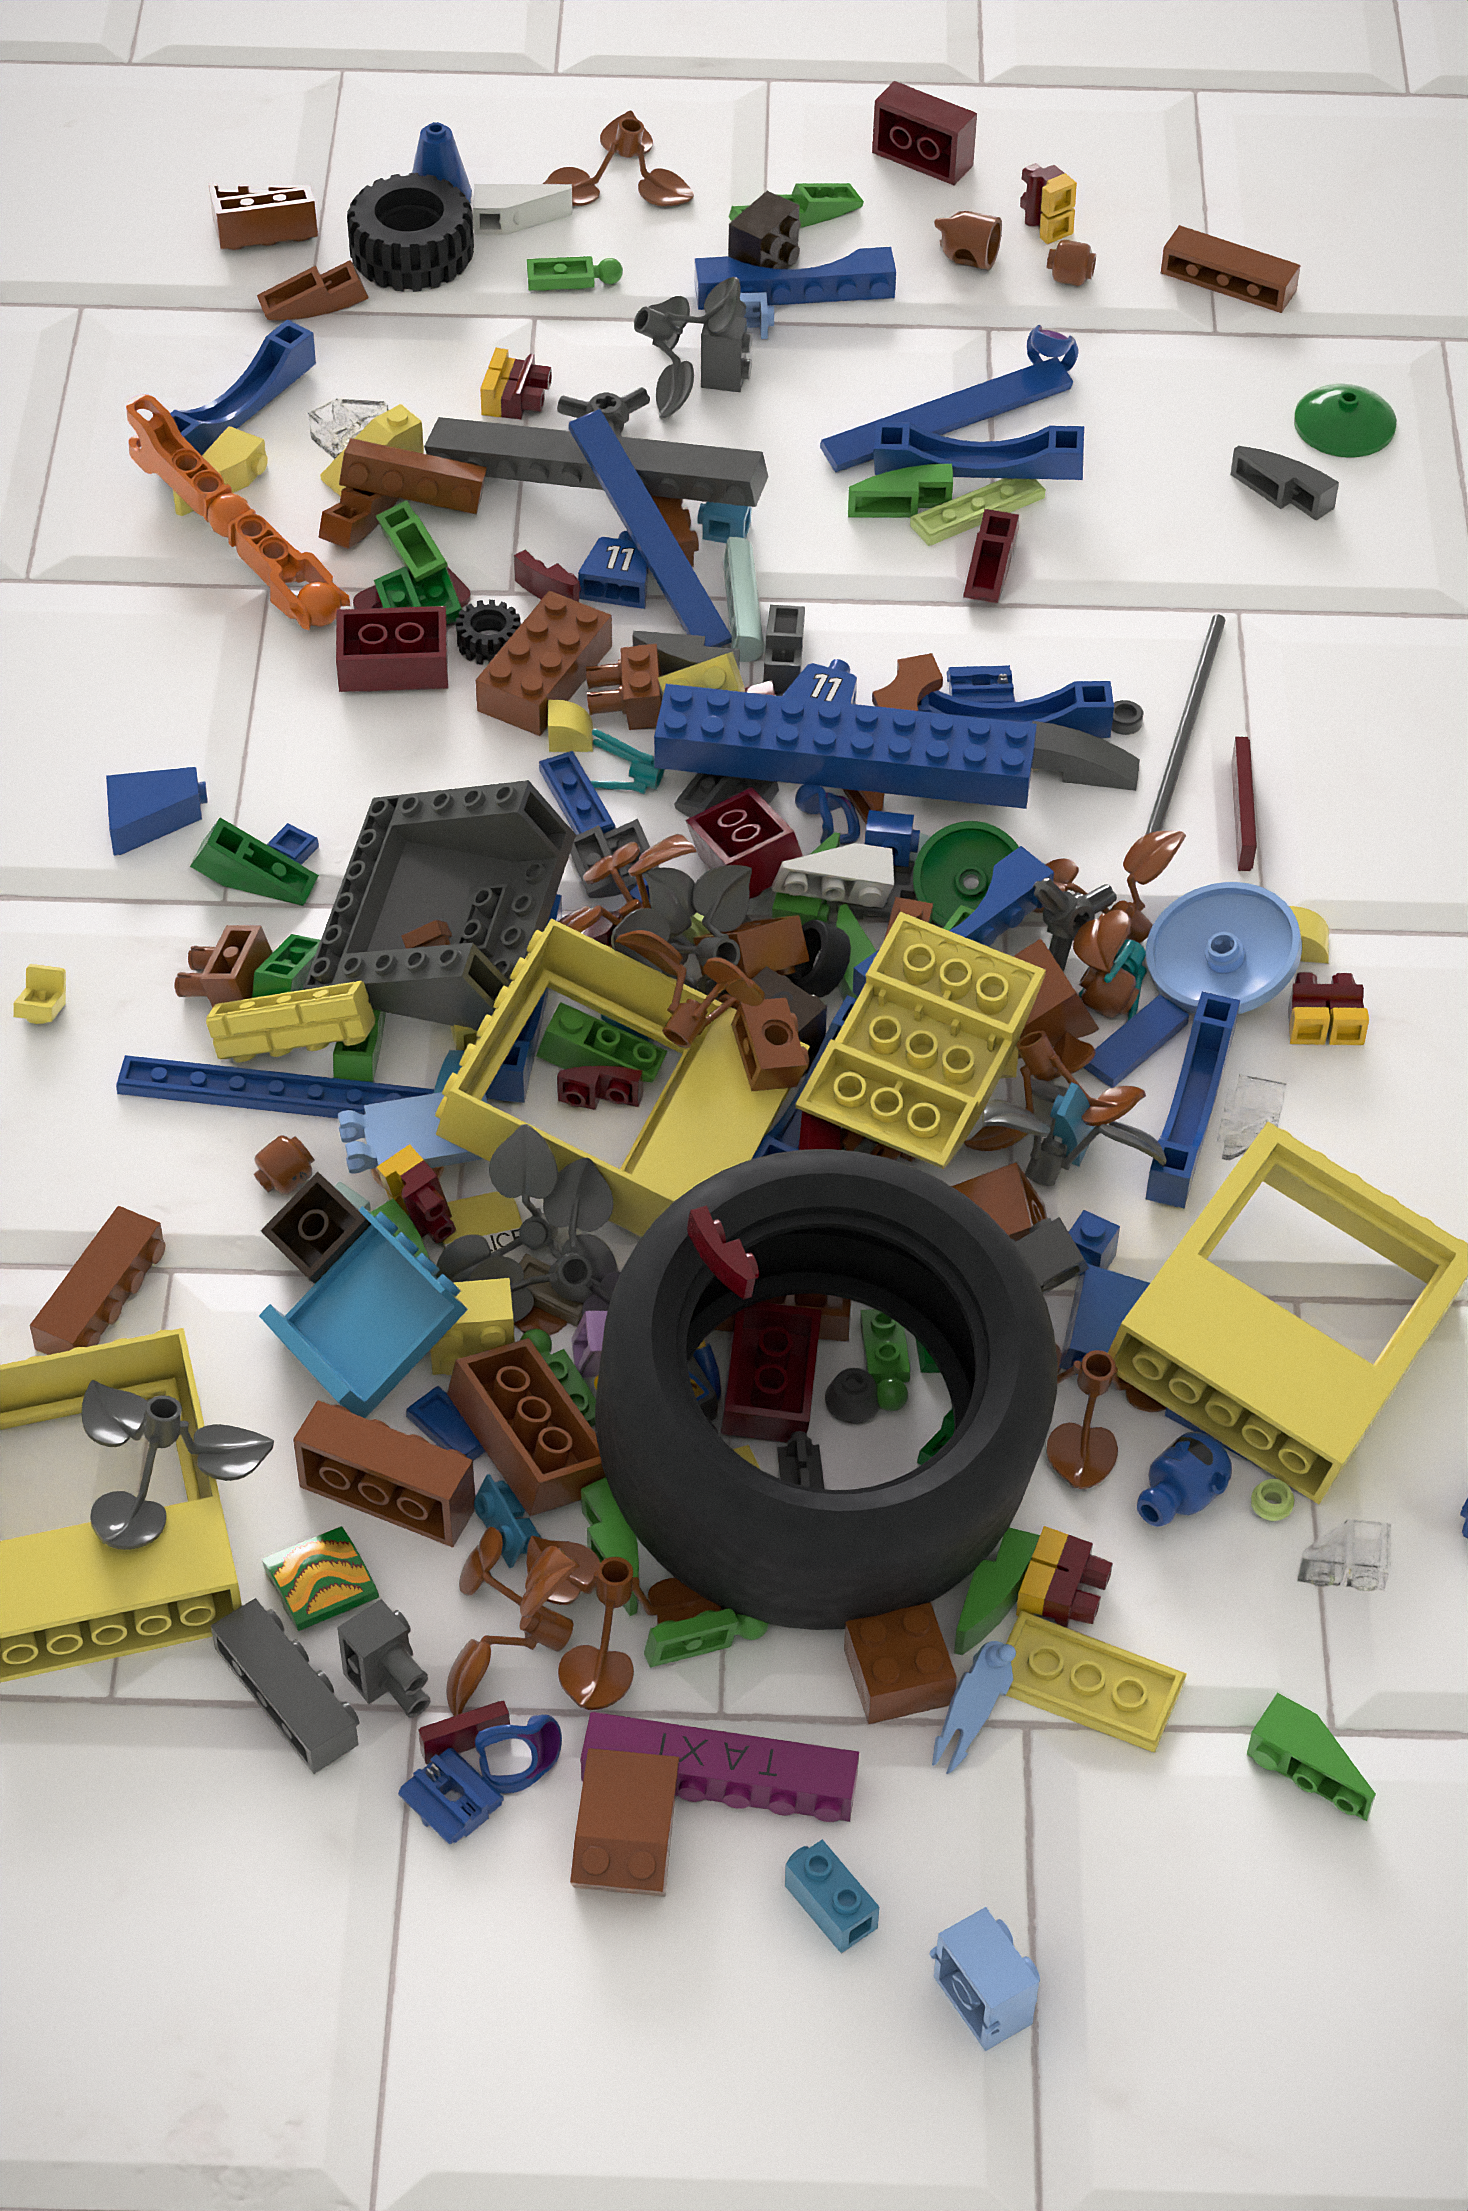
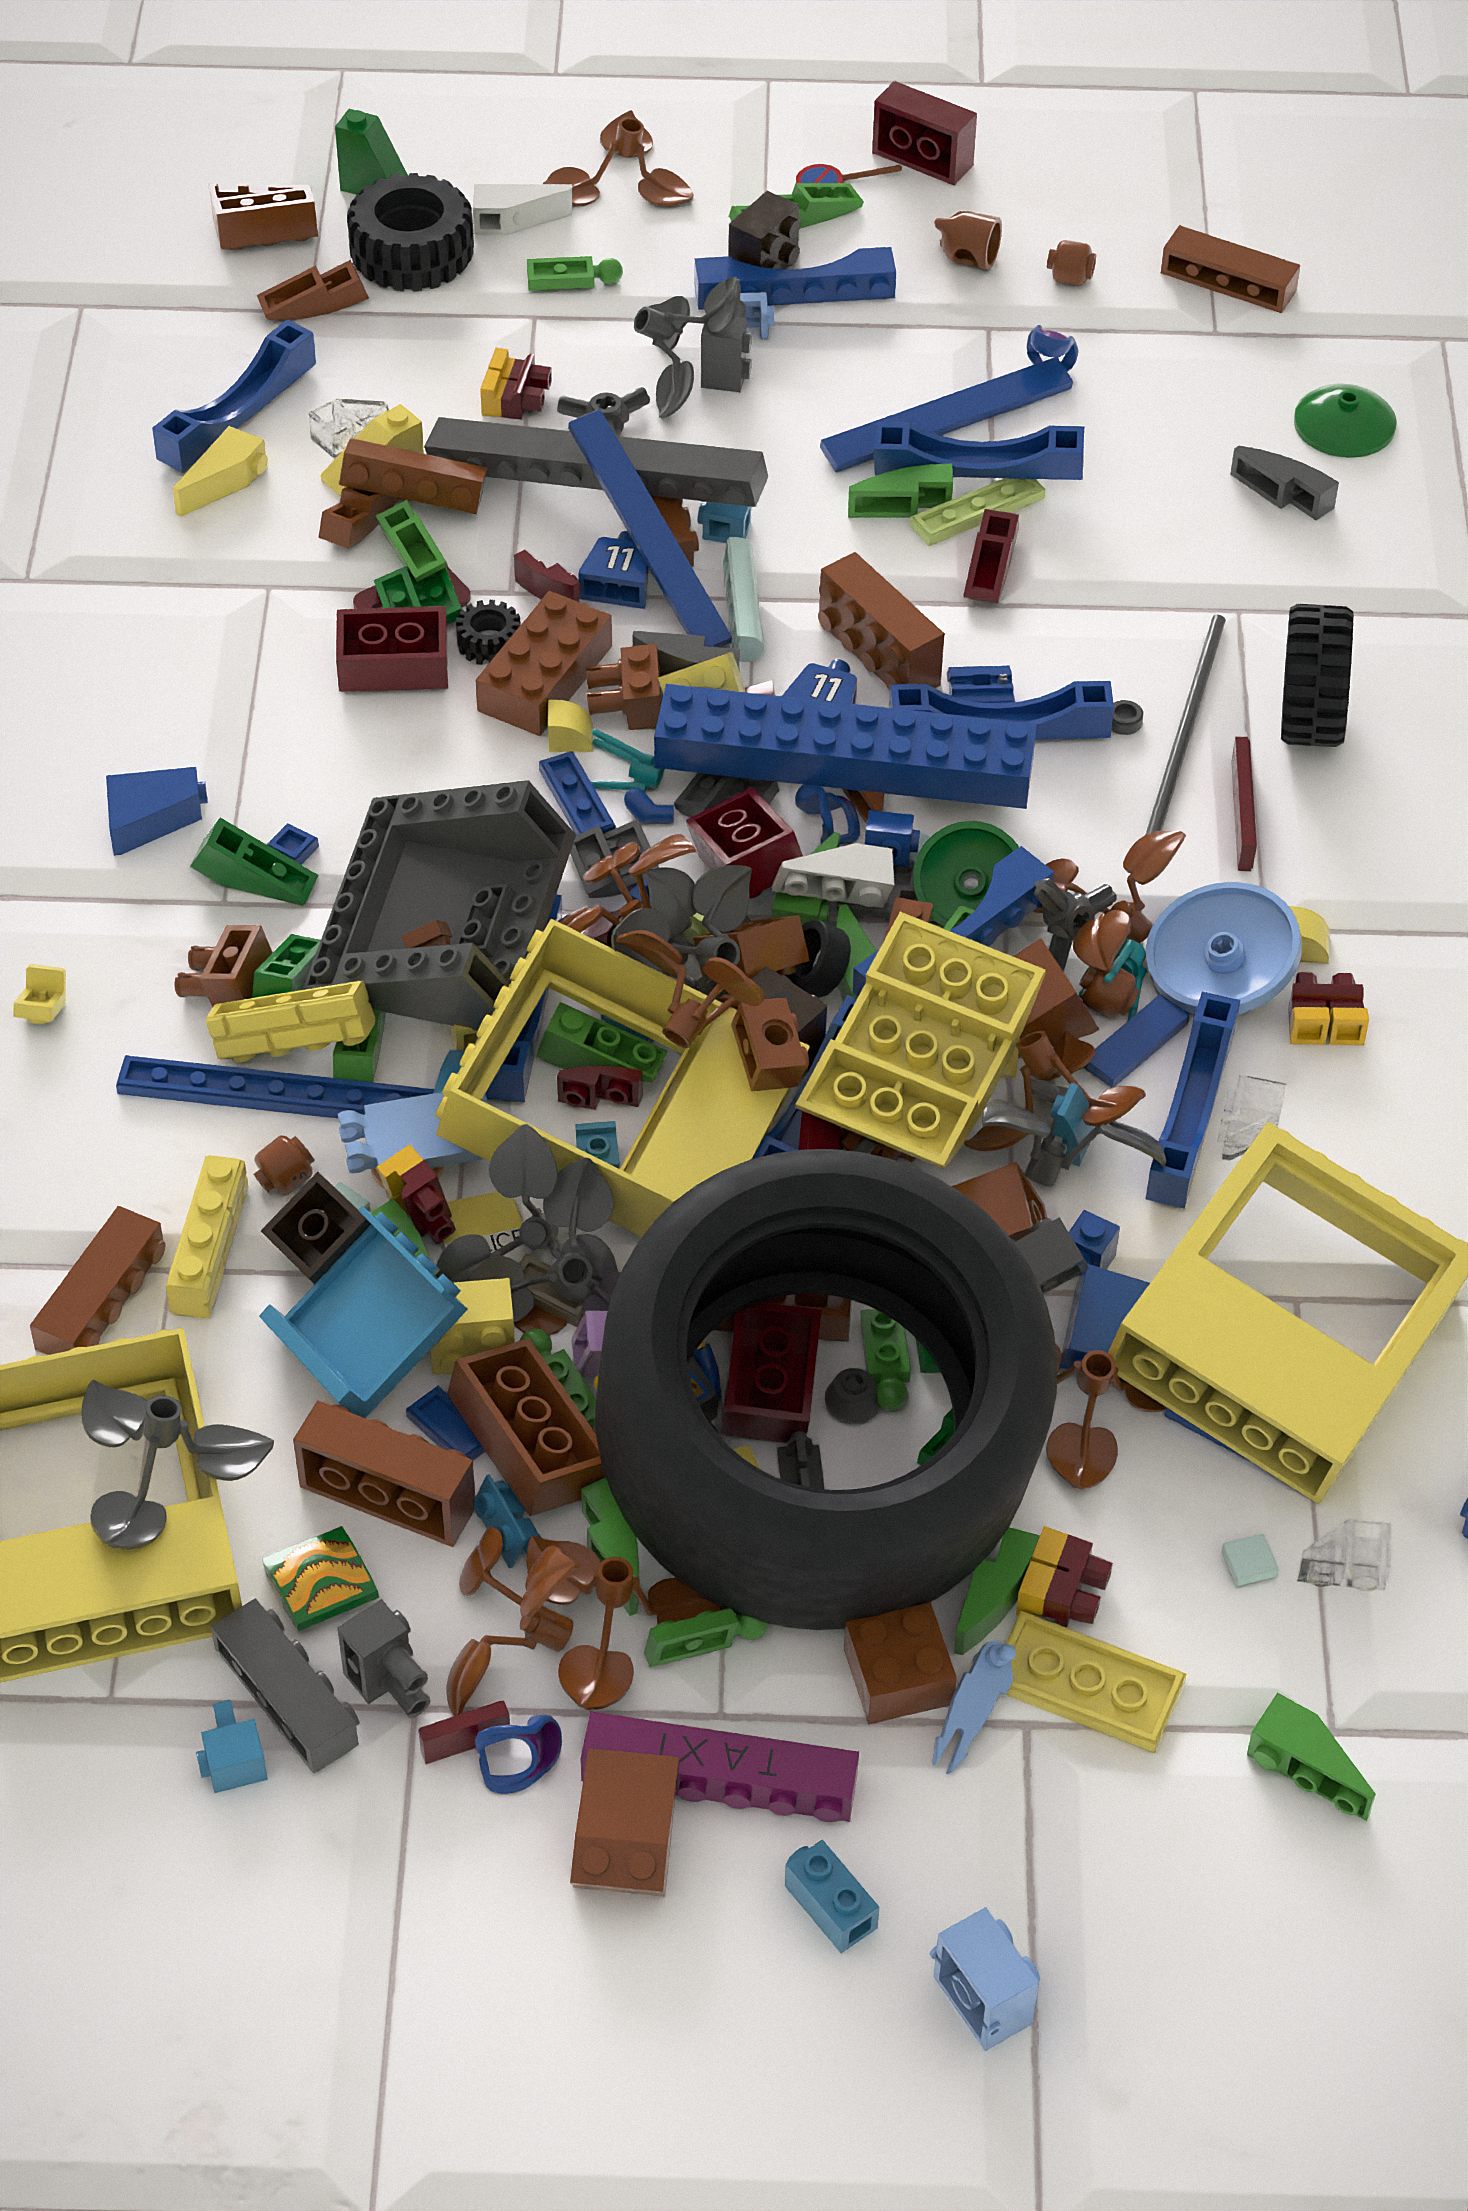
orange piece [126,394,350,630] -> none
blue piece [398,1748,504,1845] -> none
blue cone [411,122,472,203] -> none
dark red slope [687,1205,759,1300] -> none
dark grey slope [763,604,806,692] -> none
dark orange tile [872,653,943,711] -> none
yellow hips [1020,163,1077,244] -> none
dark grey slope [1032,721,1140,791] -> none
blue piece [1137,1432,1232,1527] -> none
yellowish green plate [1251,1479,1295,1521] -> none
none -> light yellow brick [165,1155,249,1319]
none -> dark azure brick [196,1699,268,1793]
none -> green slope [335,108,408,195]
none -> dark azure brick [575,1121,620,1169]
none -> blue arm [624,788,674,823]
none -> piece [796,164,902,183]
none -> dark orange brick [818,552,945,690]
none -> light aqua tile [1221,1533,1279,1587]
none -> black tyre [1281,604,1354,747]

